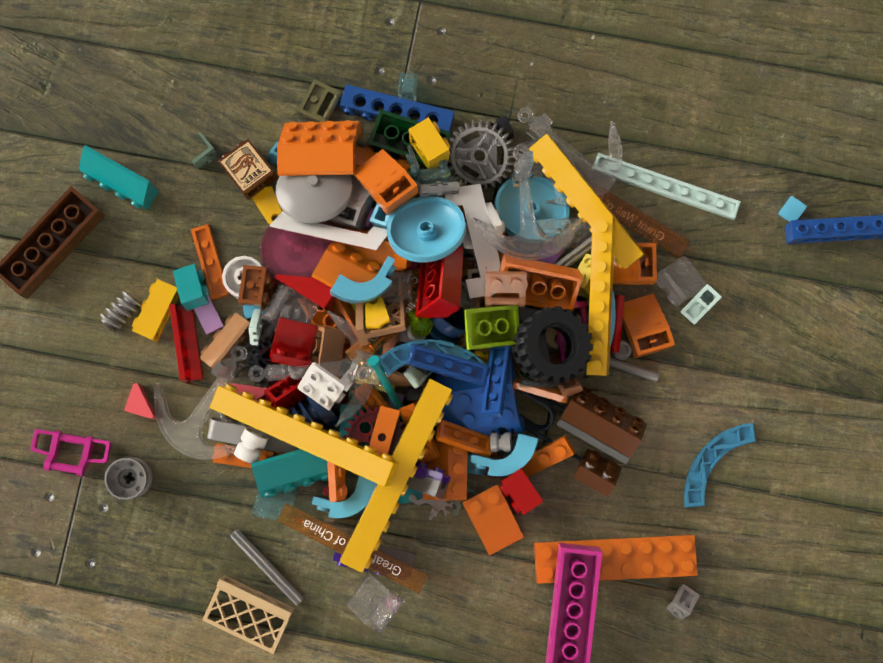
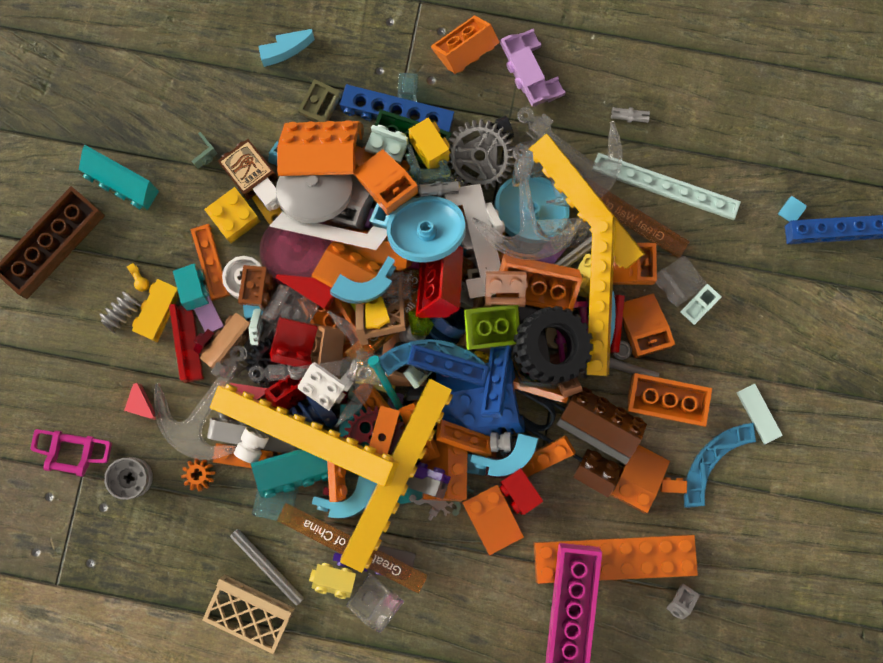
none -> yellow arm [127,263,149,292]
none -> orange gear [181,458,216,491]
none -> dark red plate [193,329,214,354]
none -> yellow brick [204,187,261,244]
none -> white brick [253,178,280,211]
none -> medium azure slope [259,29,315,67]
none -> light yellow brick [309,563,356,599]
none -> light aqua bracket [365,125,409,164]
none -> orange slope [431,15,500,74]
none -> lavender bracket [500,29,566,107]
none -> orange slope [610,445,670,513]
none -> light grey pin [611,107,650,123]
none -> orange slope [628,373,712,427]
none -> orange piece [660,477,687,493]
none -> light aqua tile [736,384,783,444]

